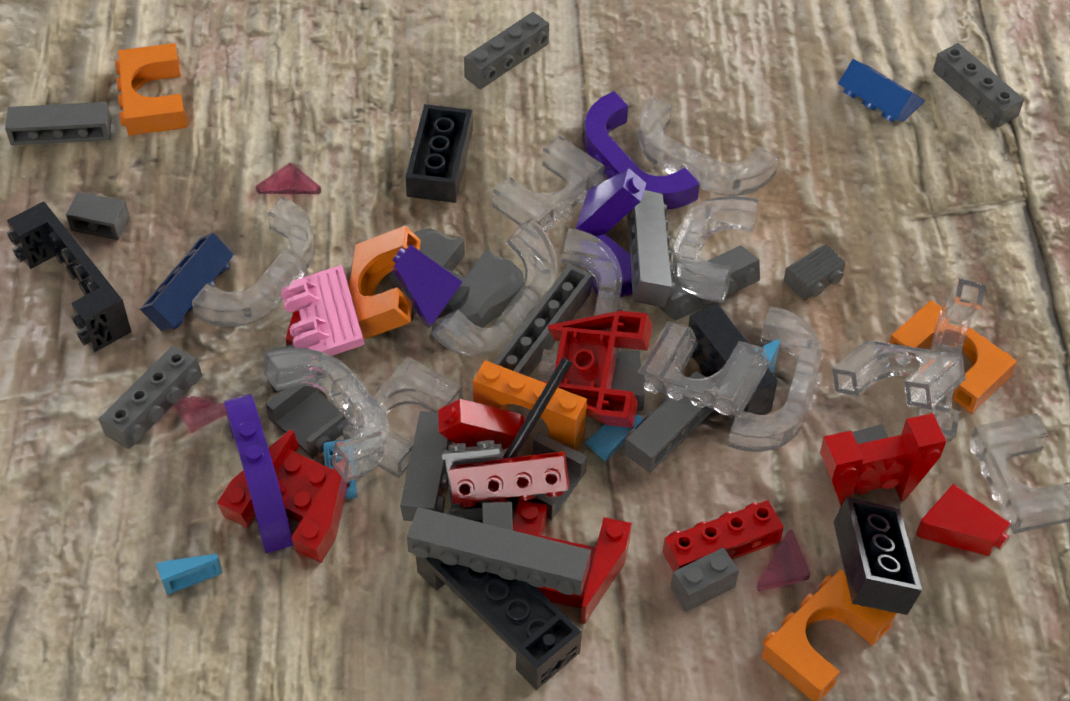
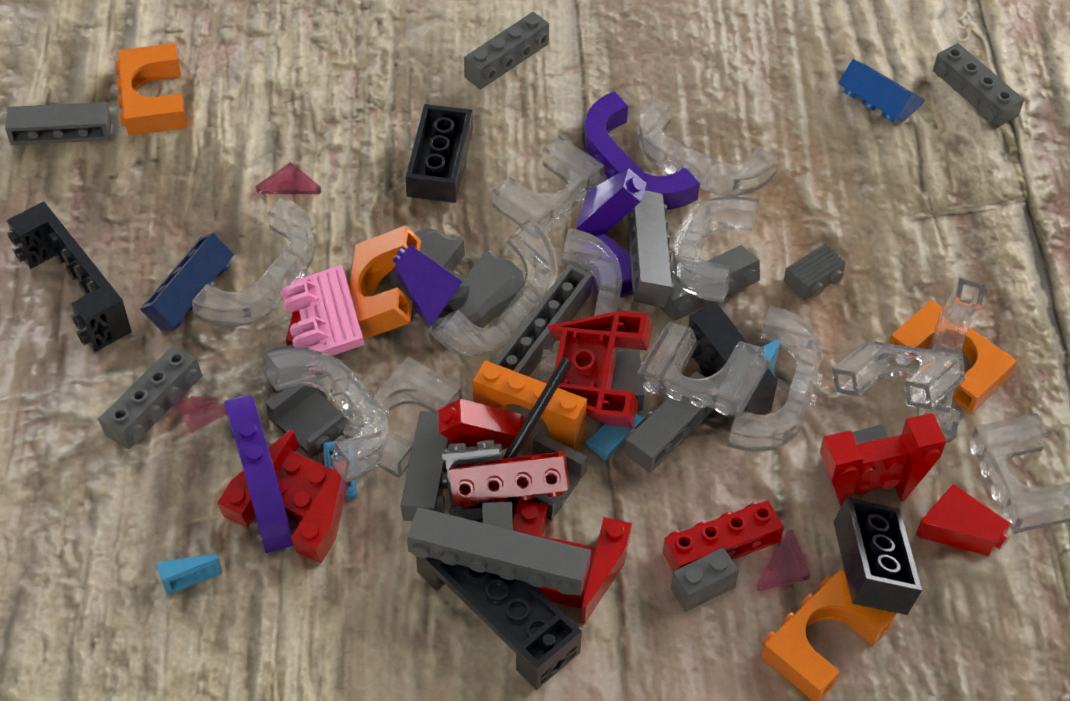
dark grey brick [66,192,130,240] -> none

